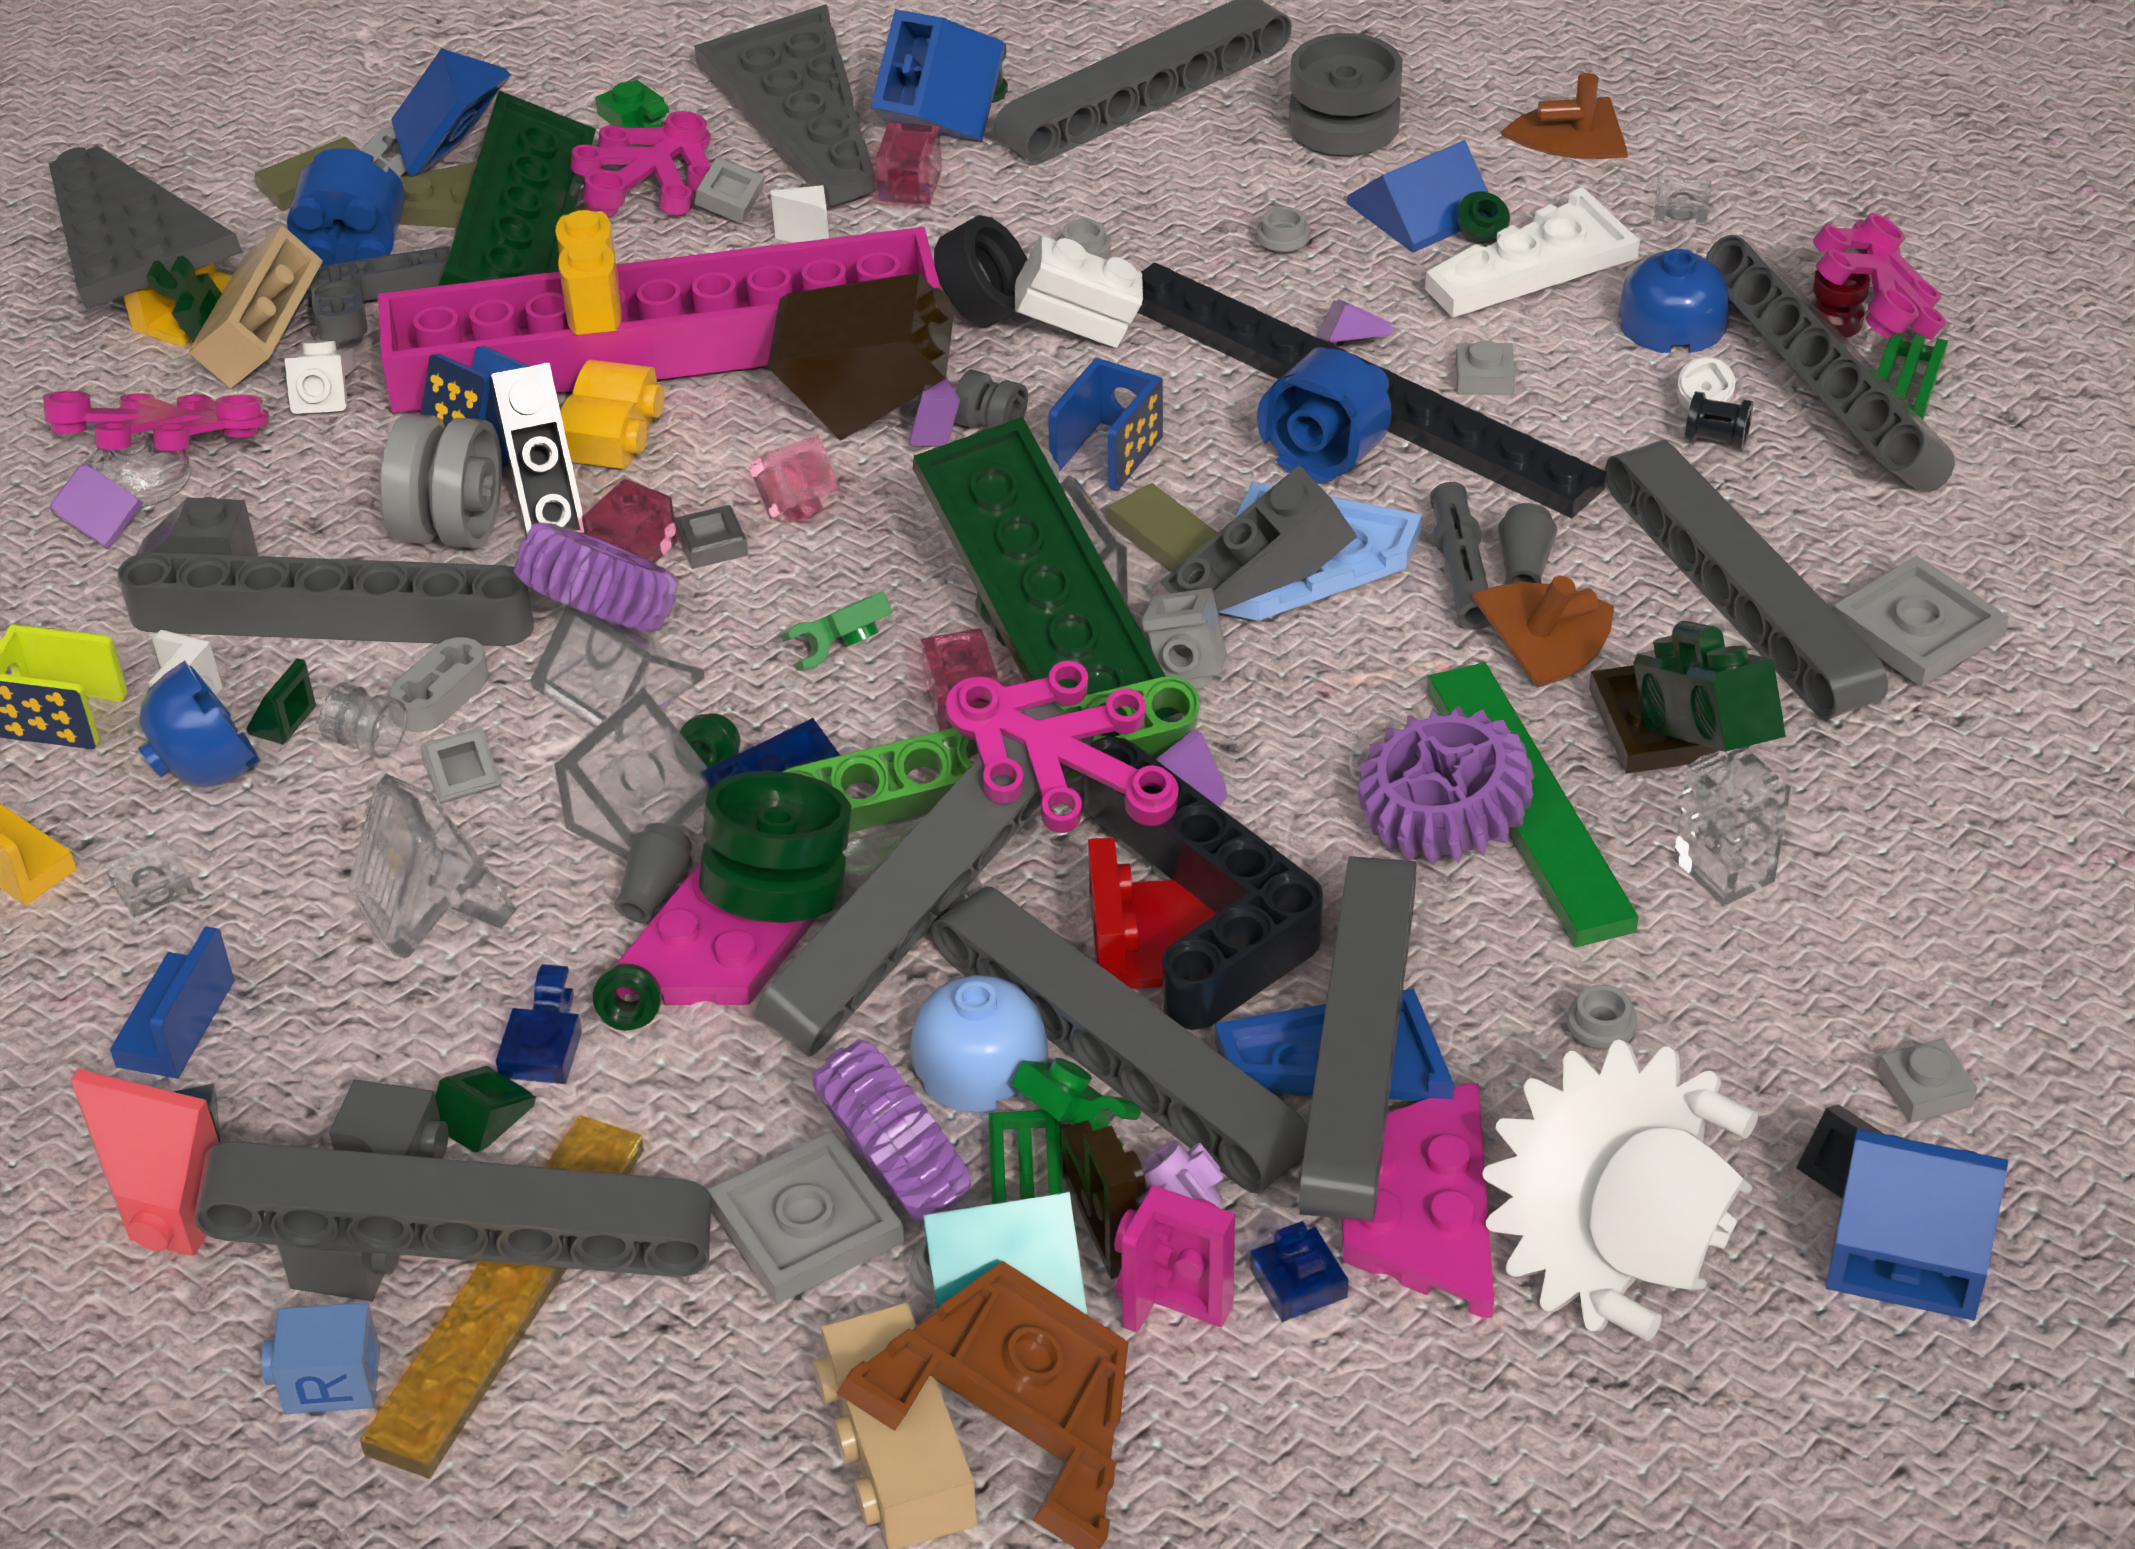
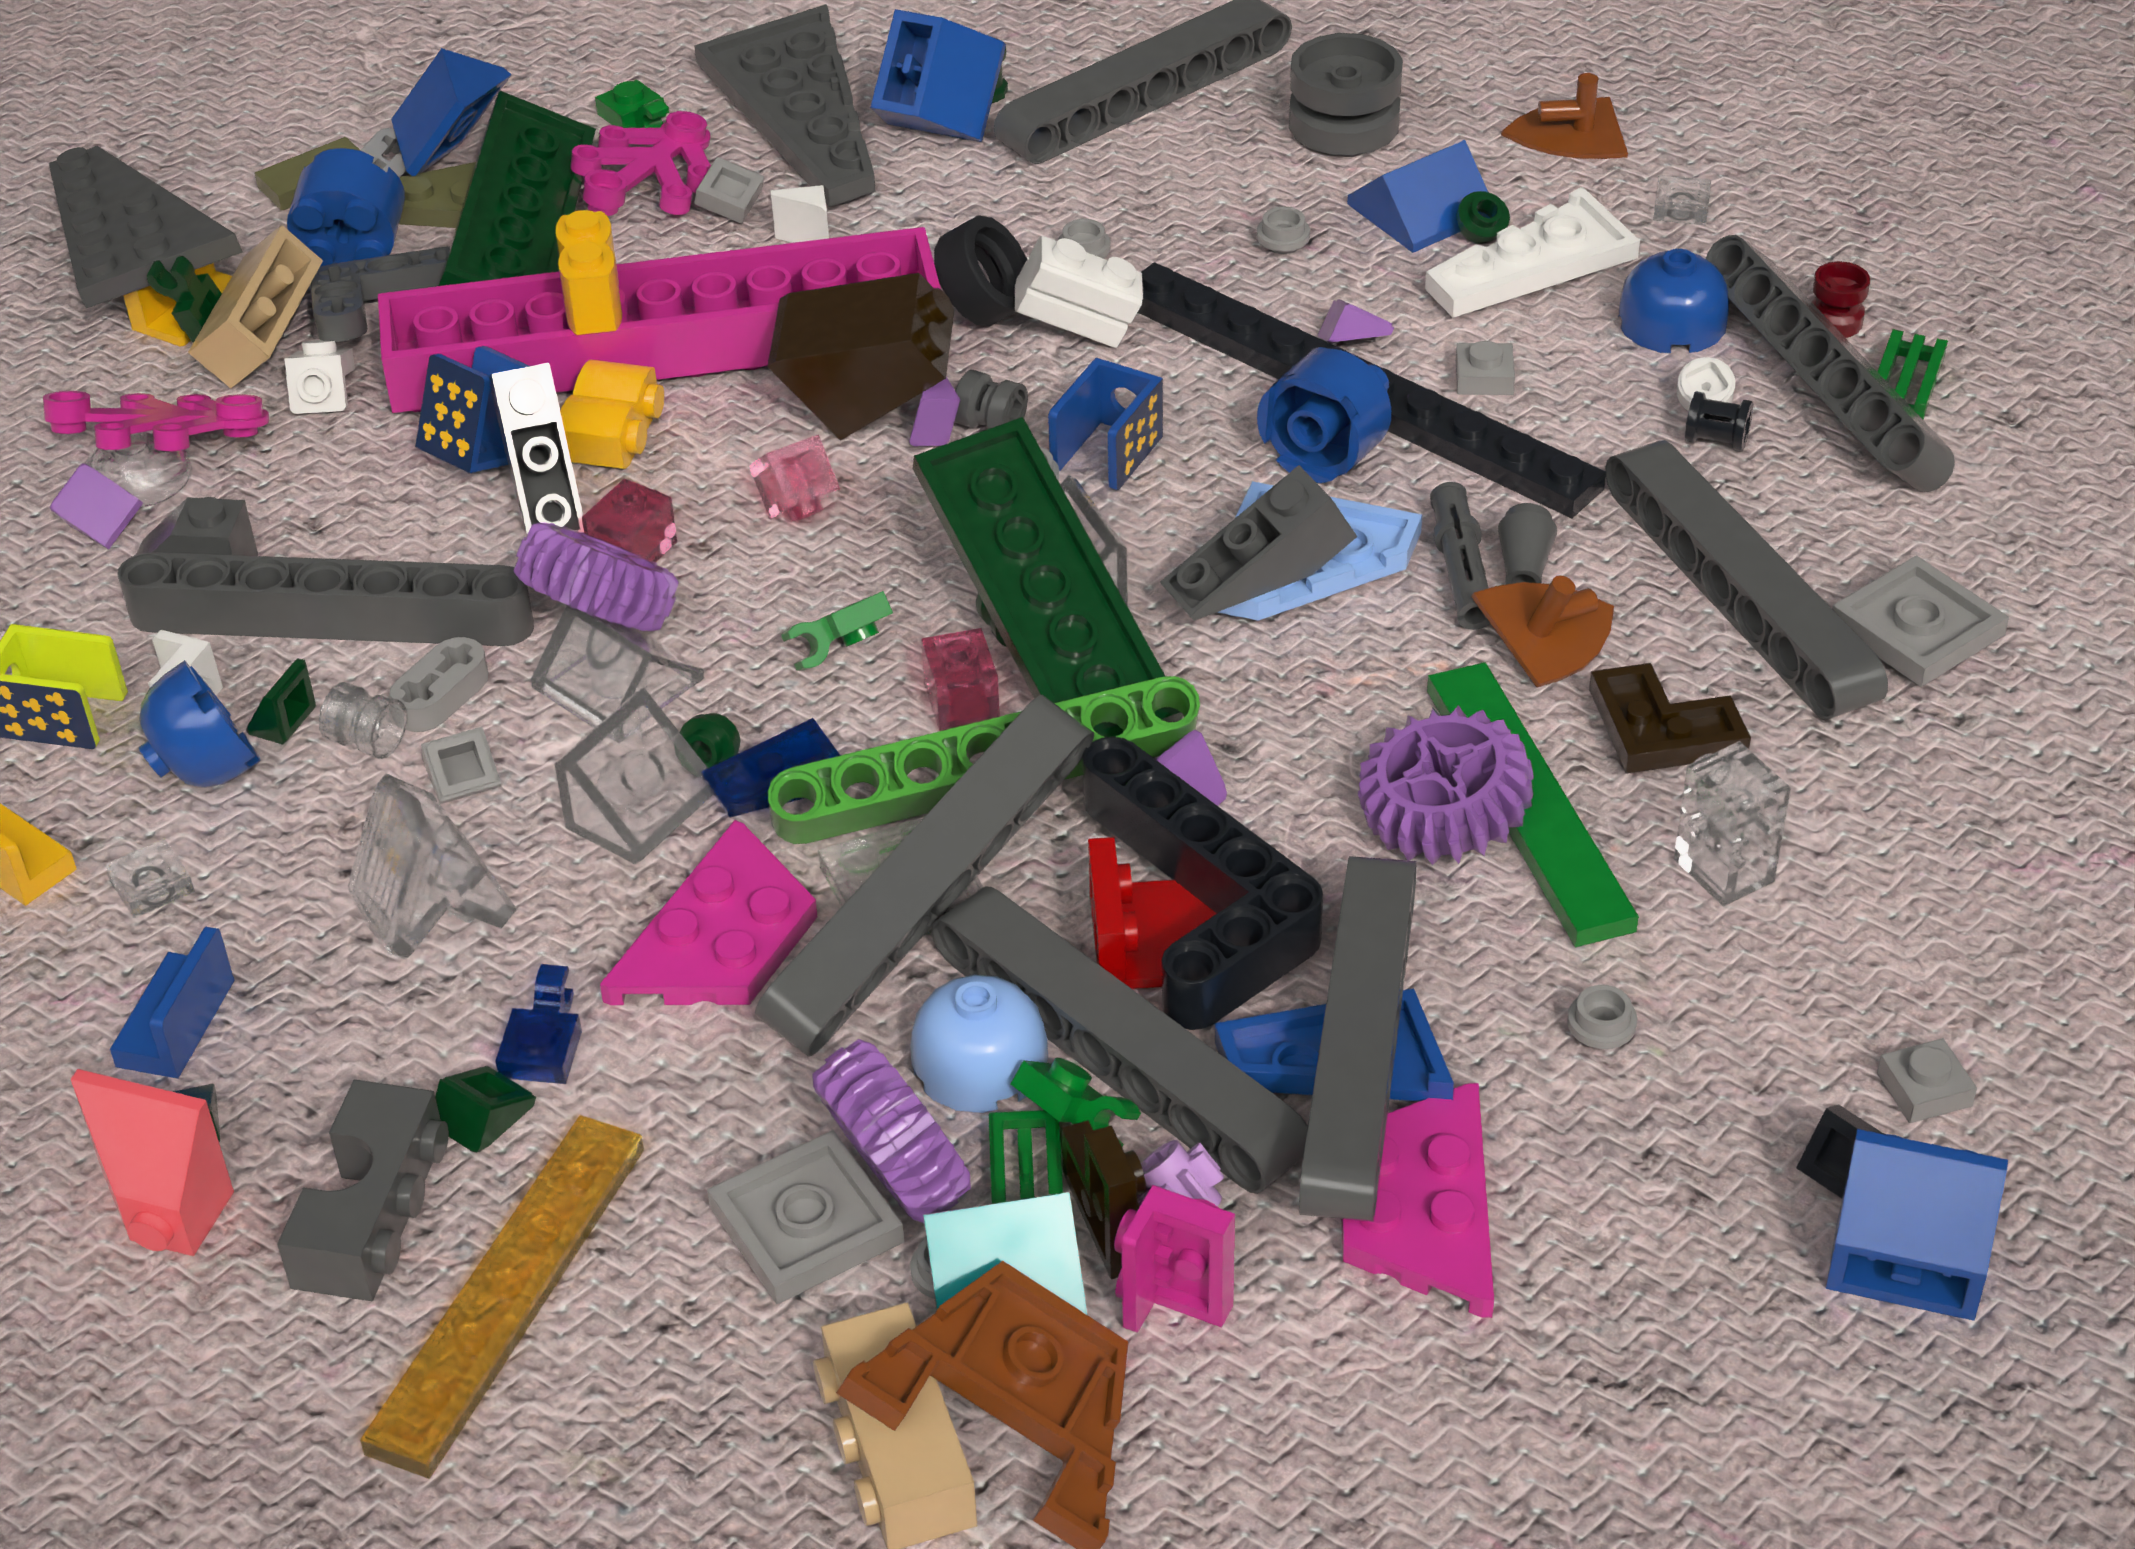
dark grey beam [194,1141,711,1277] -> none
medium blue brick [261,1302,380,1414] -> none
light grey wheel [380,413,502,549] -> none
dark green plate [593,964,662,1031] -> none
dark grey cone [614,823,692,923] -> none
flat silver tile [674,505,748,569] -> none
dark green wheel [699,770,852,923] -> none
clear pink brick [876,122,942,205] -> none
dark pink plant [946,661,1179,833] -> none
olive tile [1107,483,1218,572] -> none
light grey brick [1142,588,1227,689] -> none
clear blue tile [1250,1221,1349,1322] -> none
white piece [1482,1040,1758,1341] -> none
dark green piece [1633,621,1786,752] -> none
dark pink plant [1813,213,1946,340] -> none

